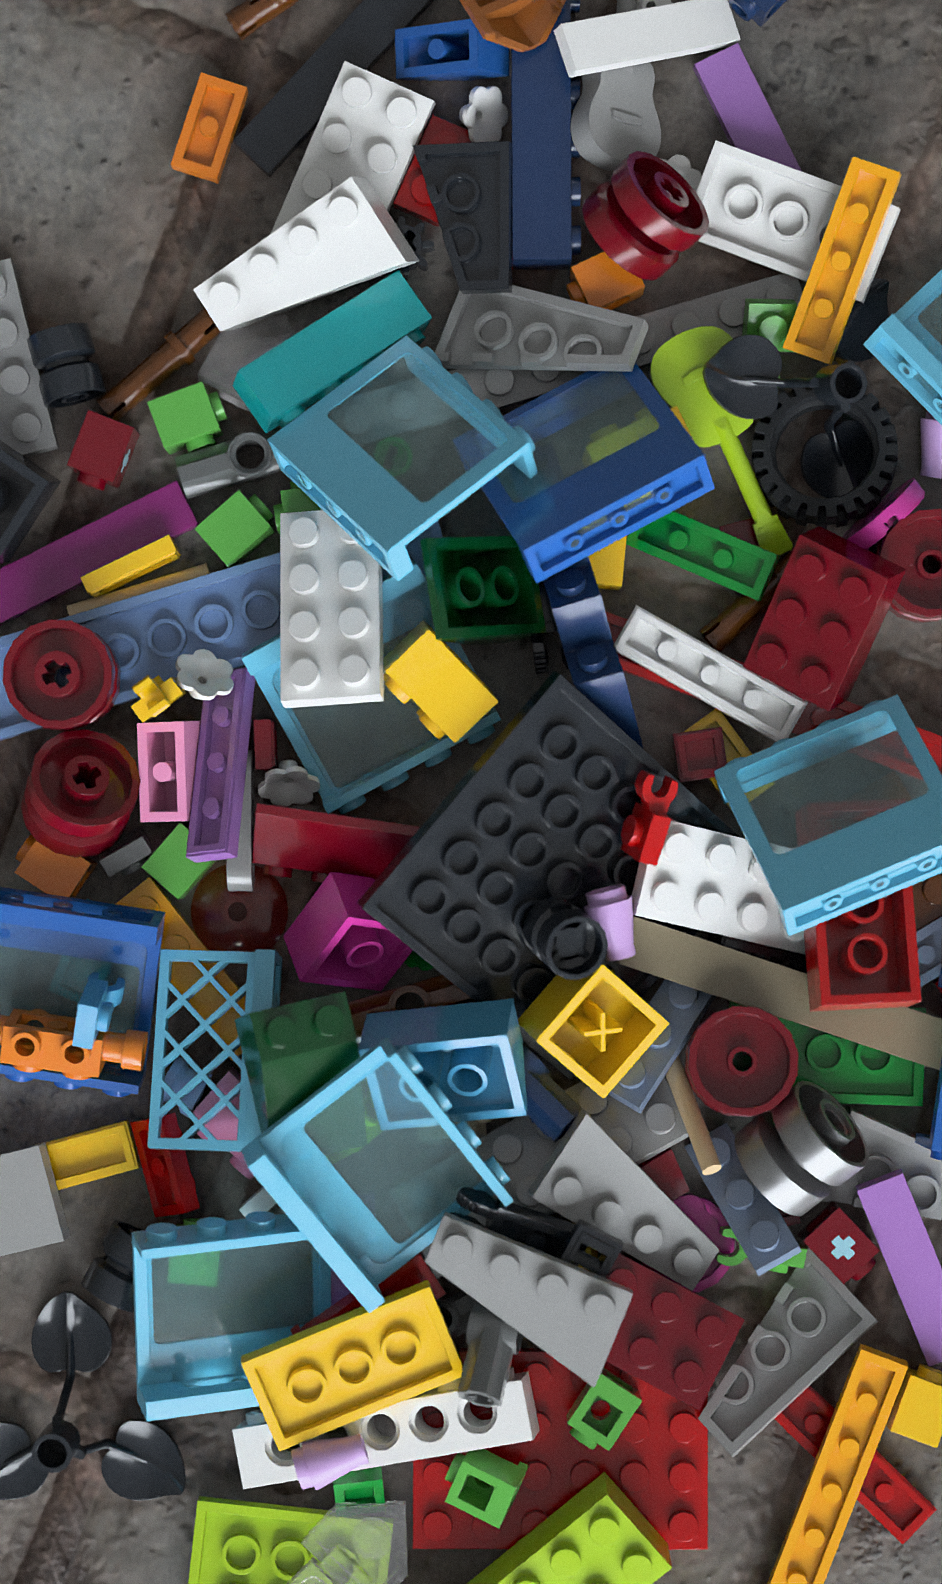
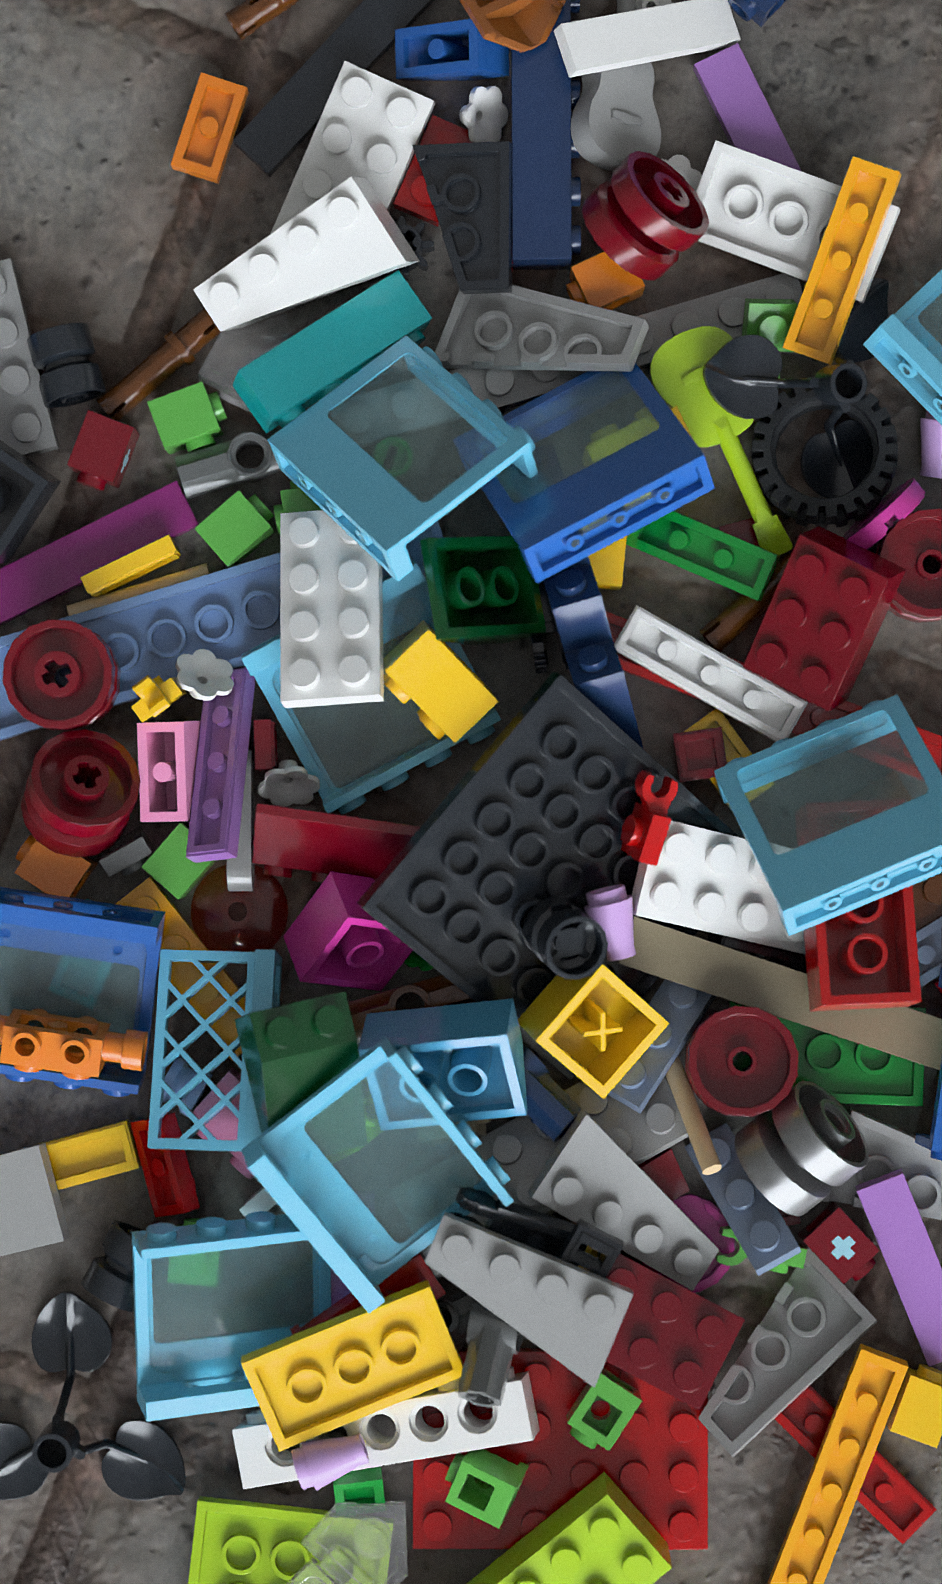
dark azure plate [72,972,125,1050] -> none

